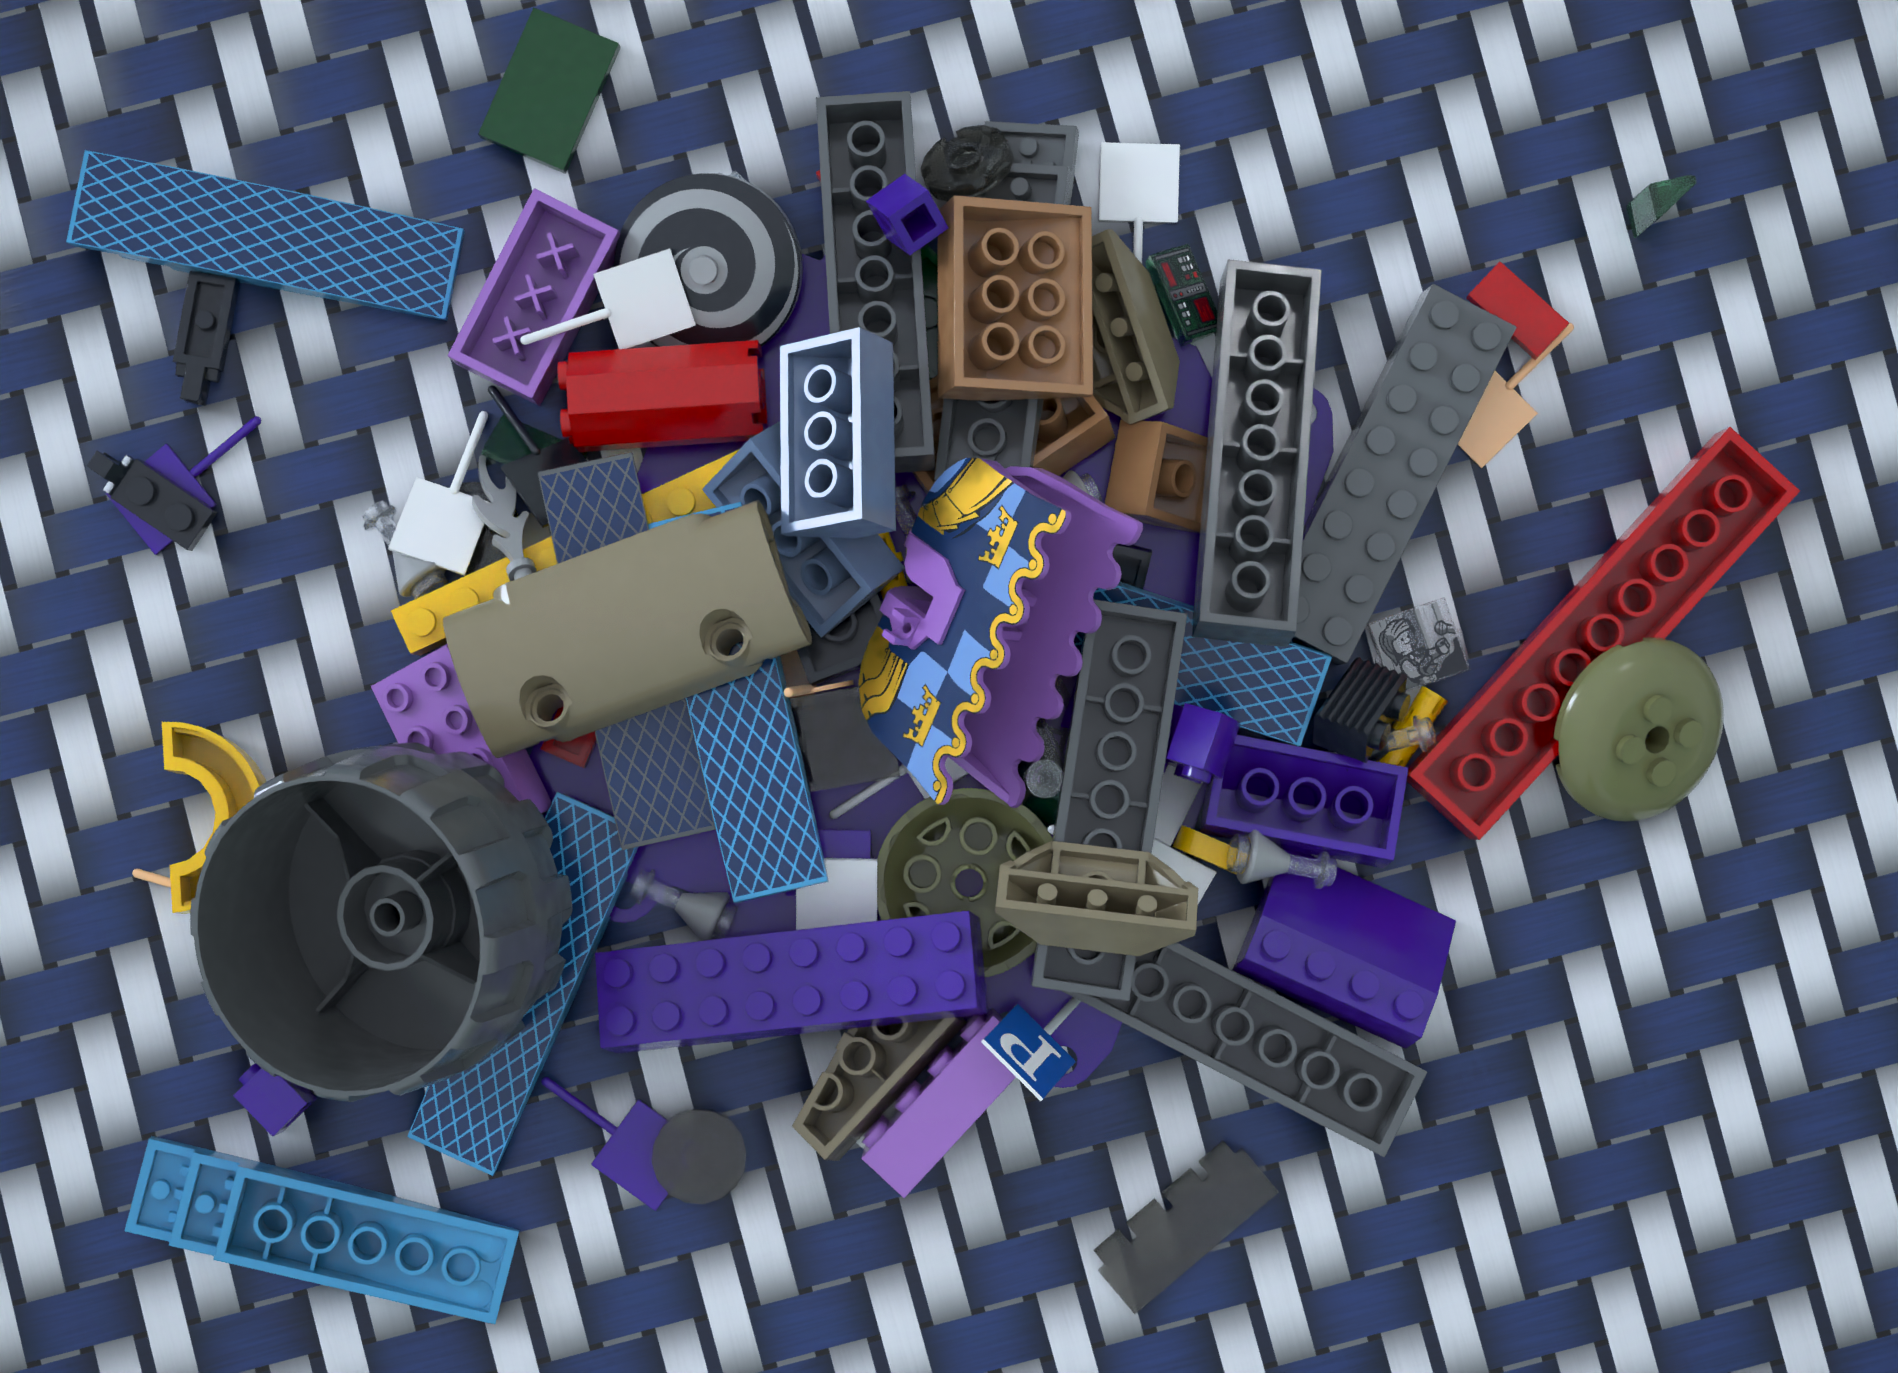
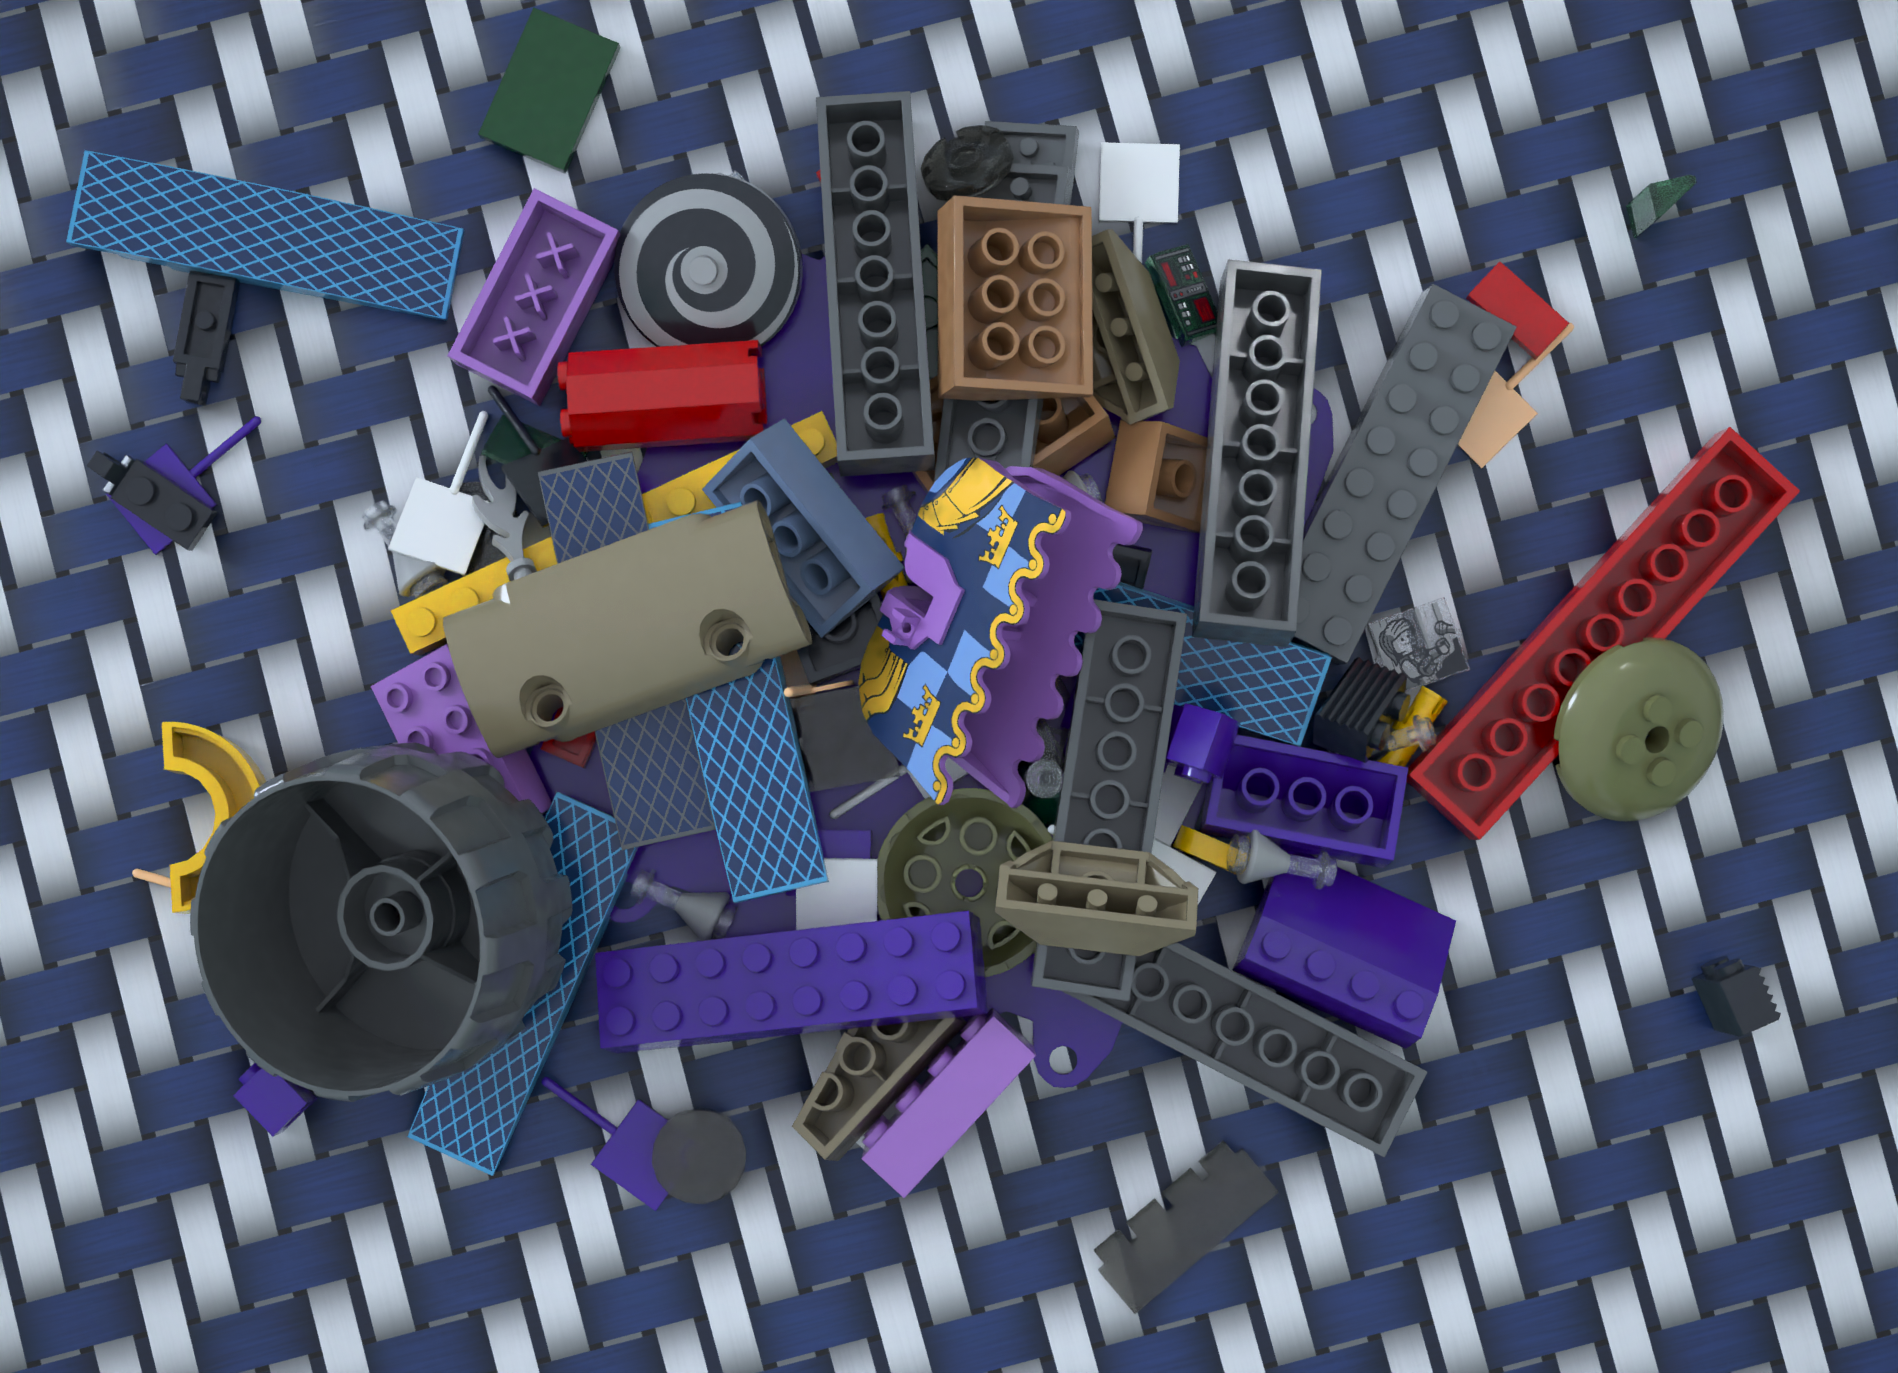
dark azure slope [125,1136,519,1324] -> none
white piece [520,248,696,349] -> none
sand blue slope [780,327,896,538] -> none
dark purple brick [866,174,949,255] -> none
blue piece [981,997,1081,1101] -> none
none -> black brick [1692,956,1781,1037]

